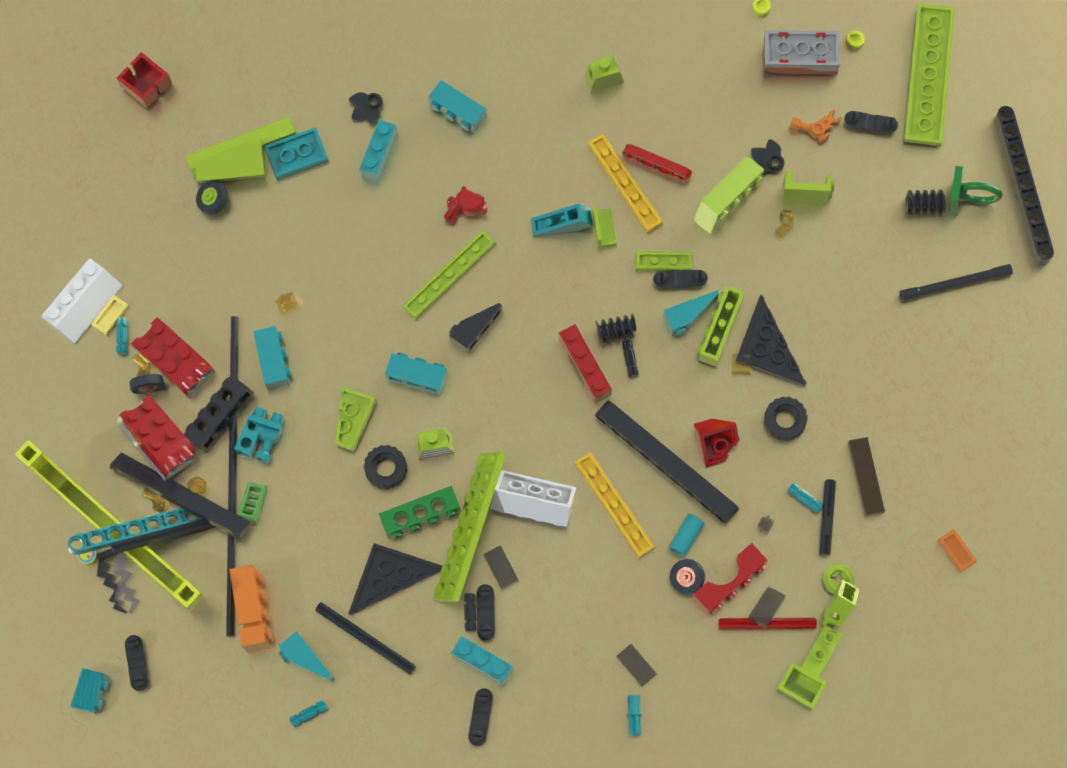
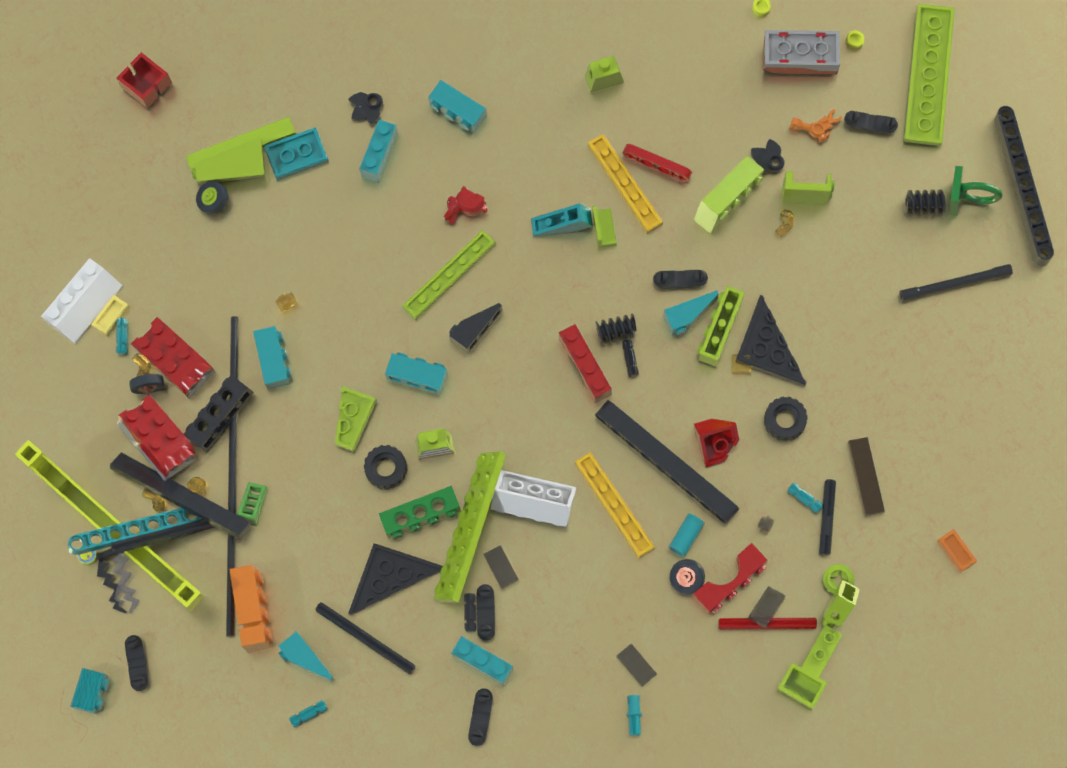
teal hips [234,407,284,463] -> none
lime tile [636,251,692,271] -> none

